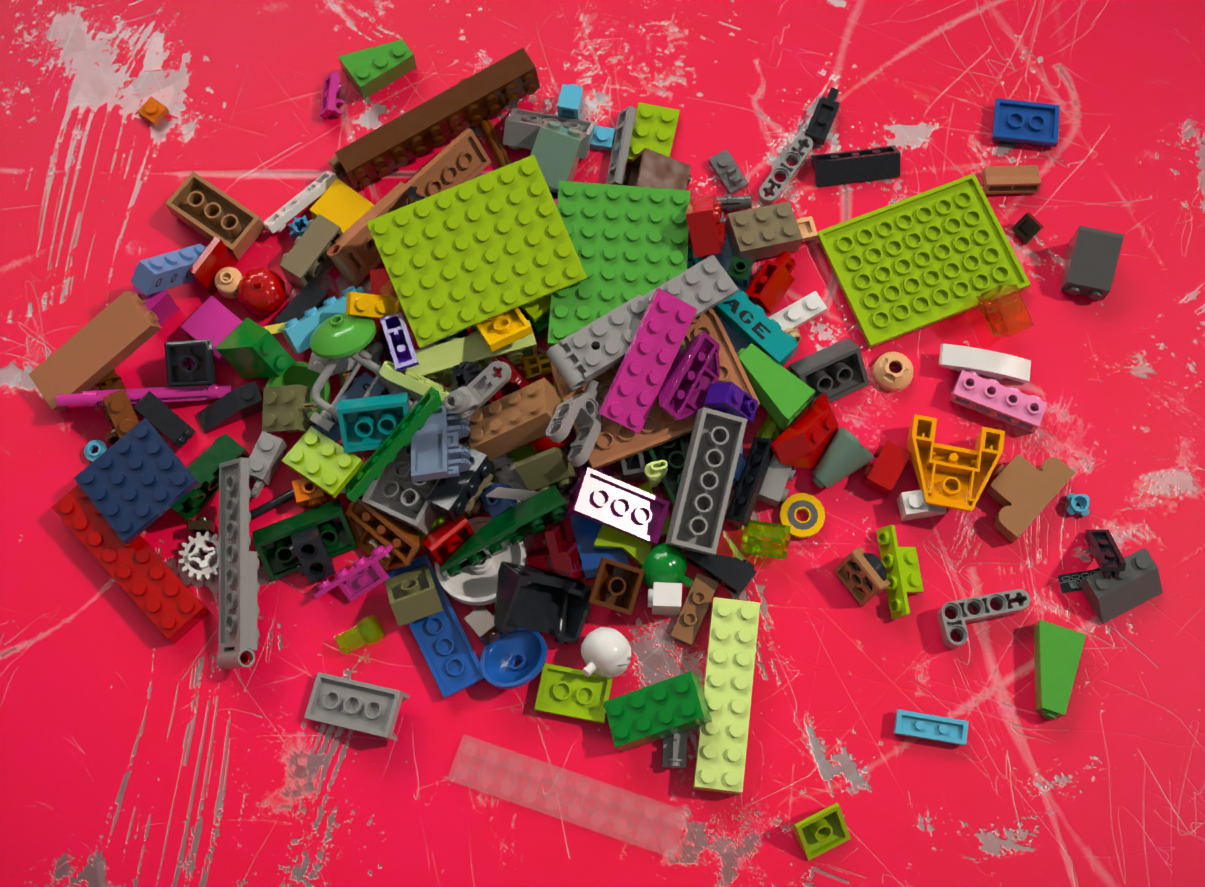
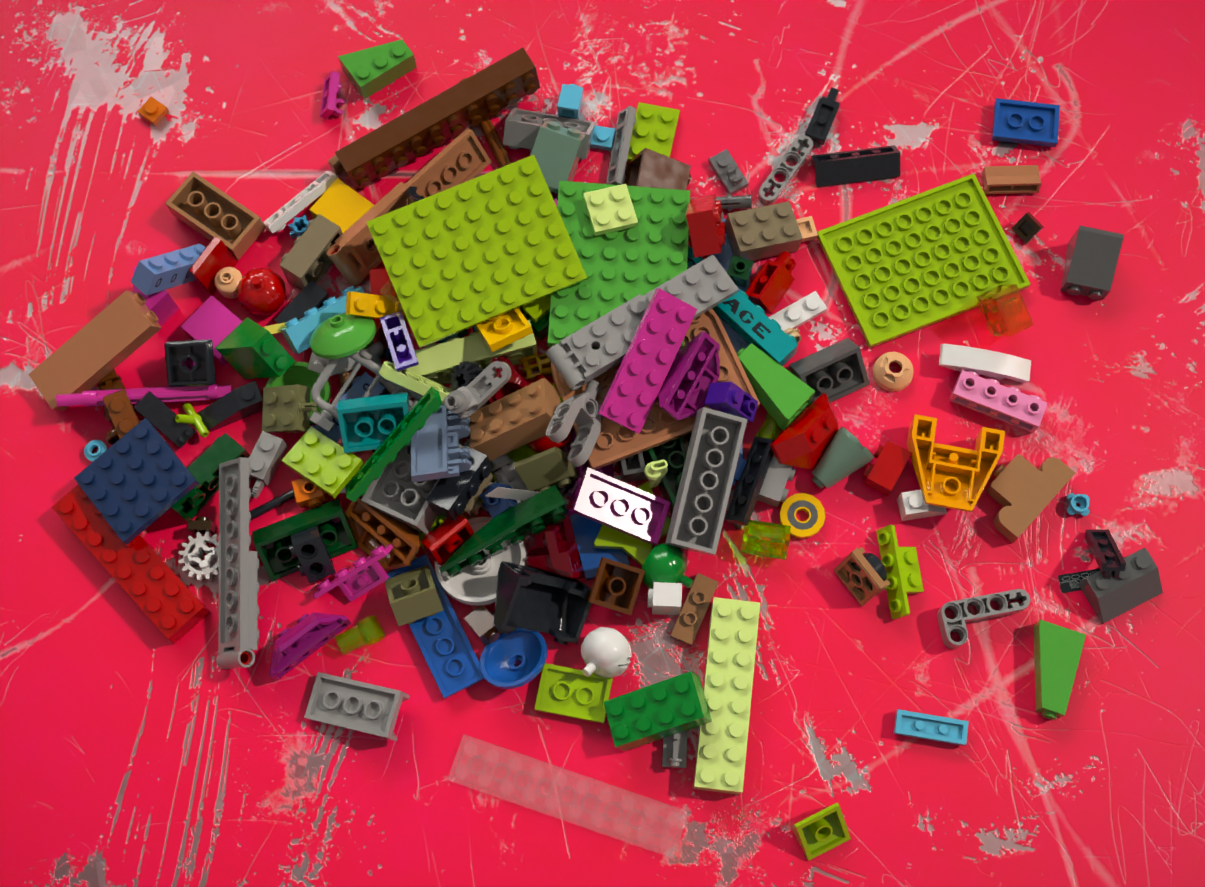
black slope [684,550,757,598] -> none
none -> lime piece [175,403,209,437]
none -> magenta wedge [269,612,352,681]
none -> yellowish green plate [583,184,638,236]

